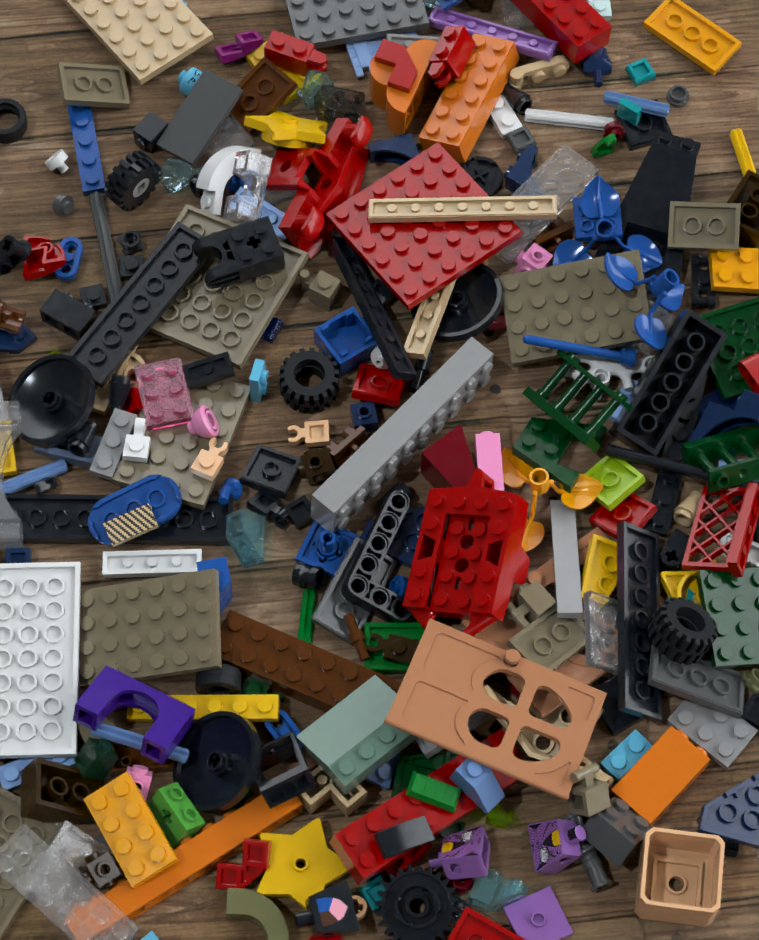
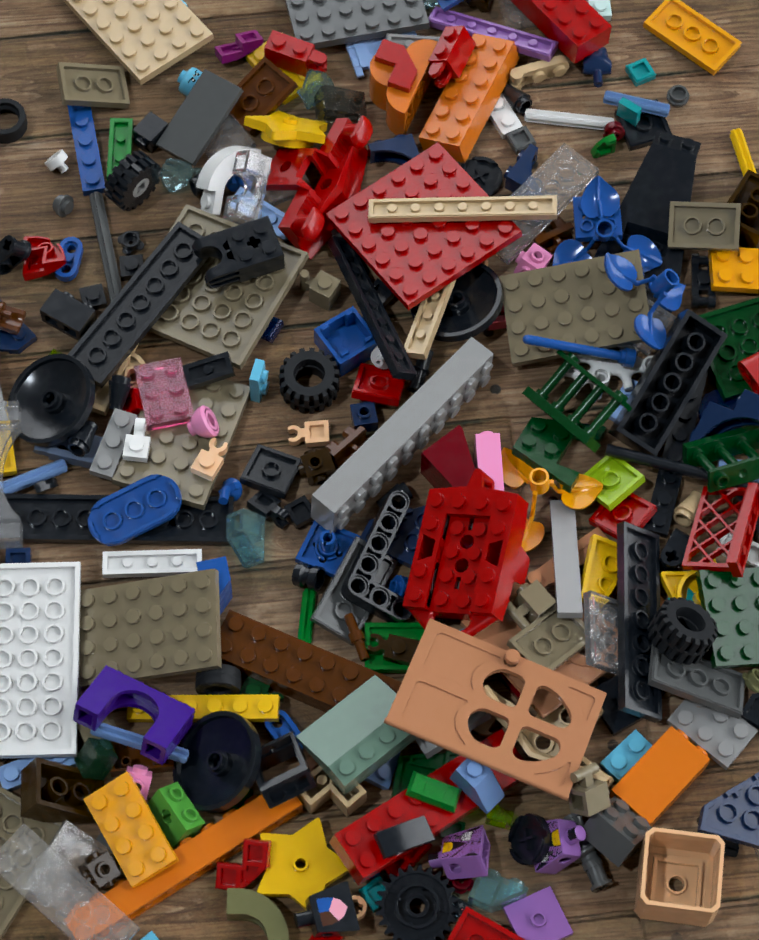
tile [103,504,159,547] -> none
none -> green plate [106,118,134,181]
none -> black tile [508,813,551,866]

